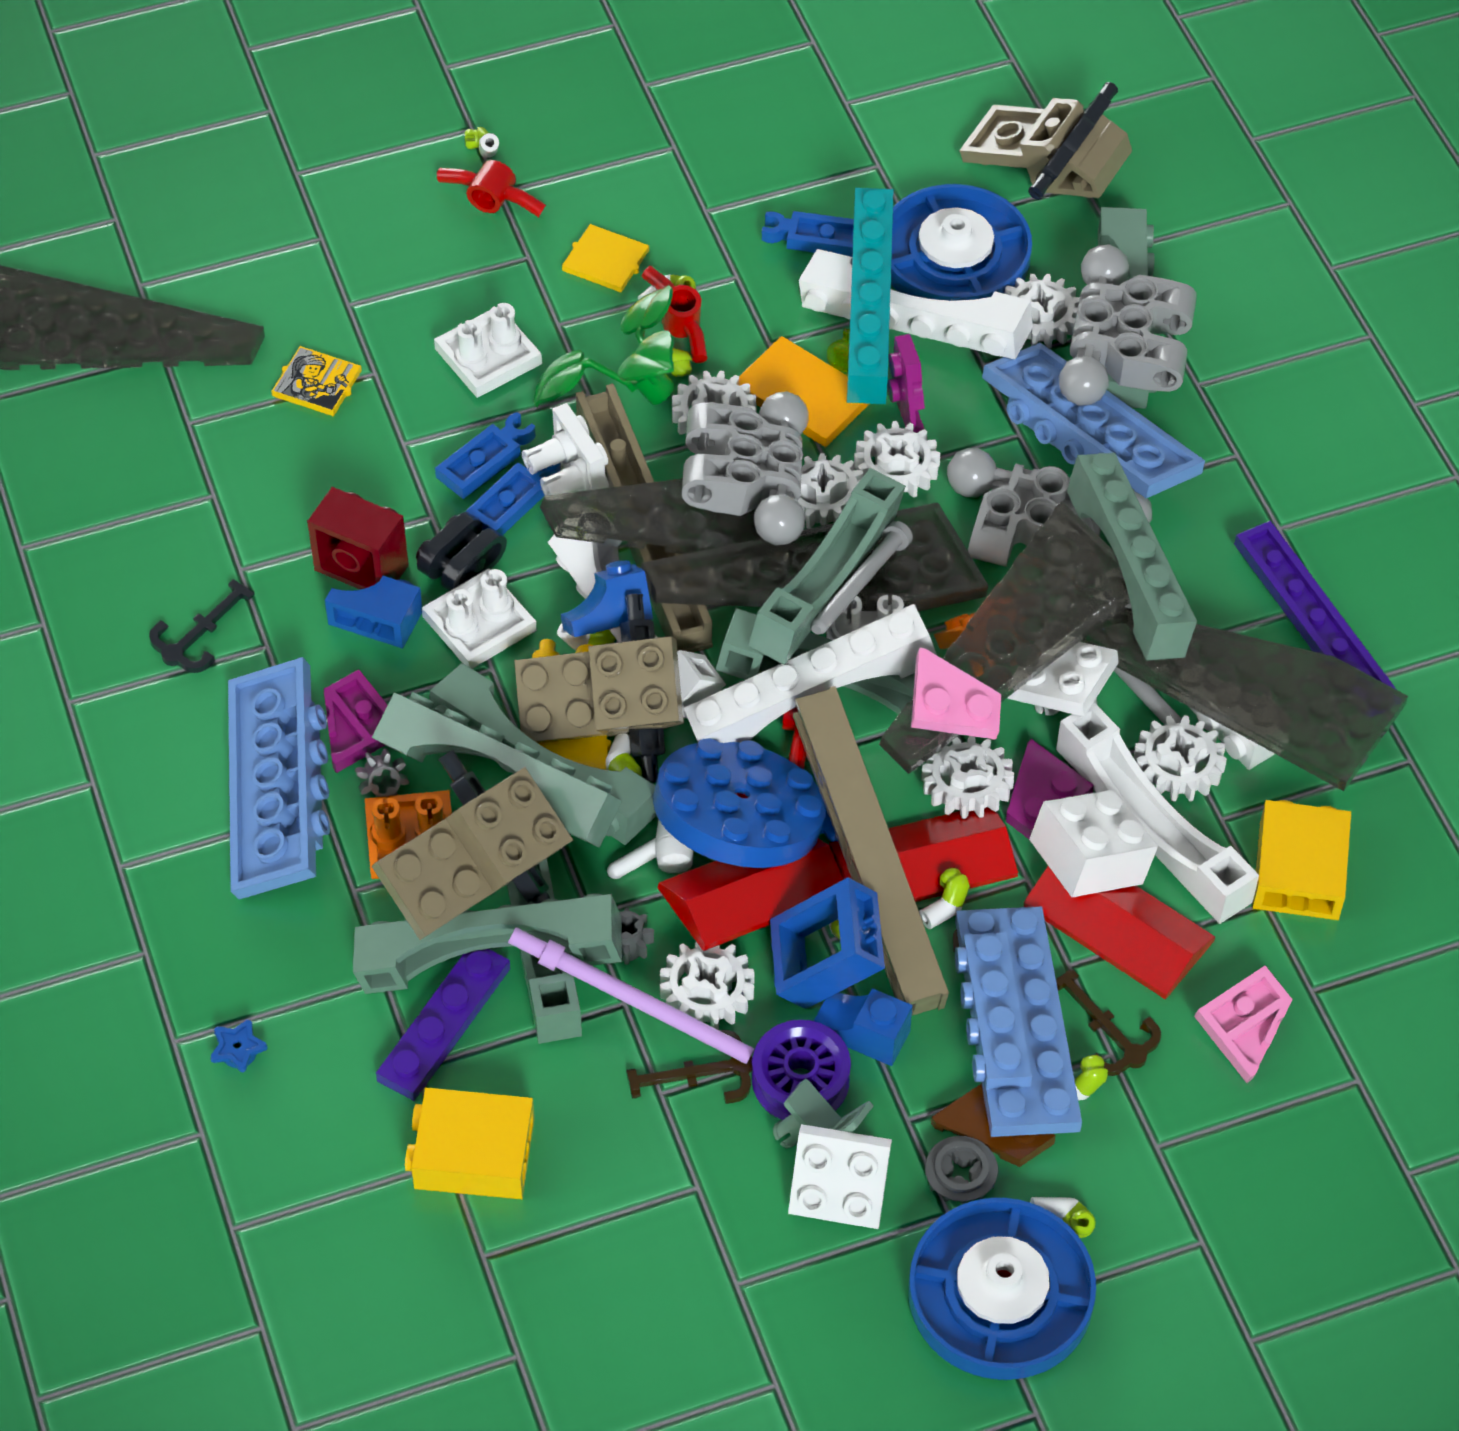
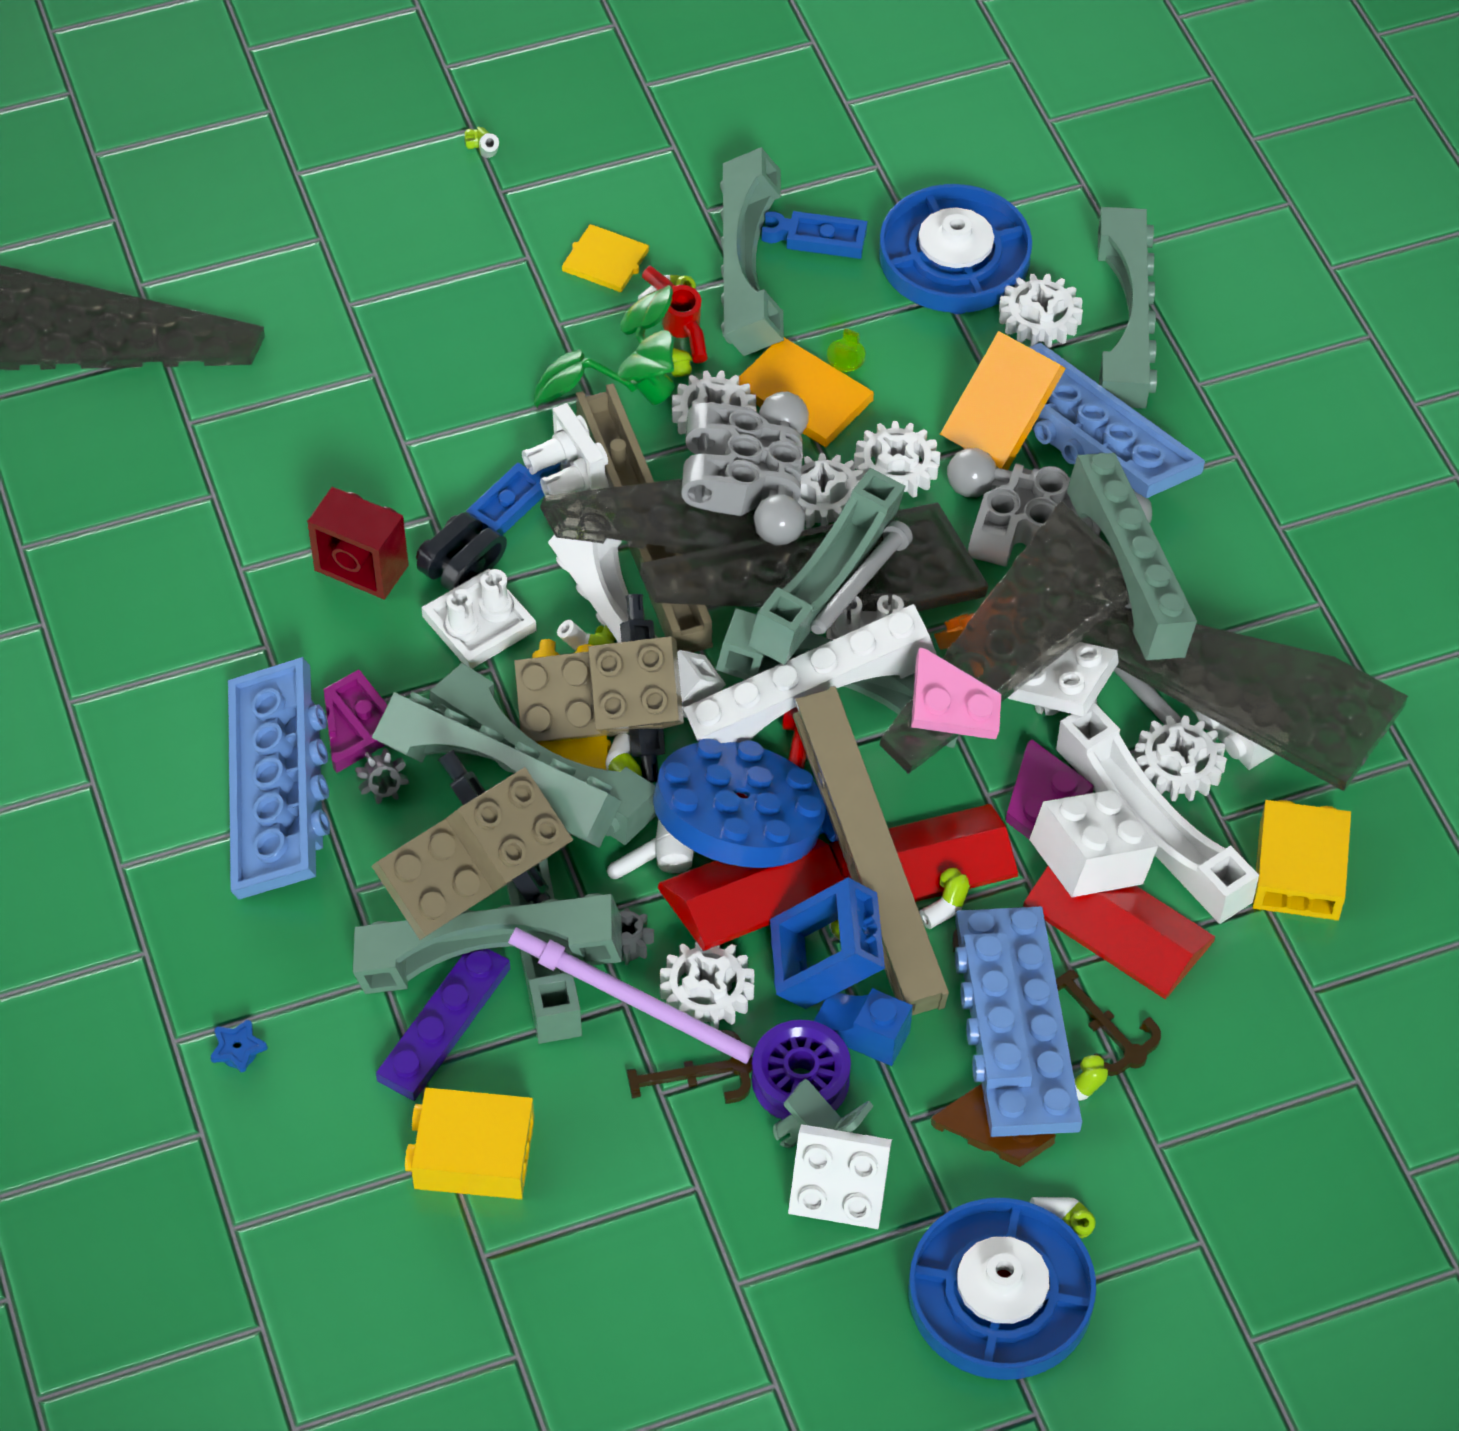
black piece [149,579,255,673] -> none
piece [271,346,362,416] -> none
blue arch [325,576,422,649] -> none
orange plate [365,790,452,879] -> none
white plate [434,303,542,398] -> none
blue plate [435,412,536,499] -> none
red piece [437,160,546,218] -> none
blue arch [560,560,653,637] -> none
white arch [799,249,1033,360] -> none
teal arch [847,188,894,404] -> none
magenta wing [887,334,926,433] -> none
white gear [922,736,1014,819] -> none
dark grey gear [925,1136,998,1205] -> none
dark tan piece [959,82,1132,200] -> none
light grey connector [1059,244,1197,406] -> none
bright pink wing [1194,966,1293,1083] -> none
dark purple plate [1234,520,1403,722] -> none
none -> sand green arch [720,147,784,356]
none -> light orange tile [940,331,1066,470]

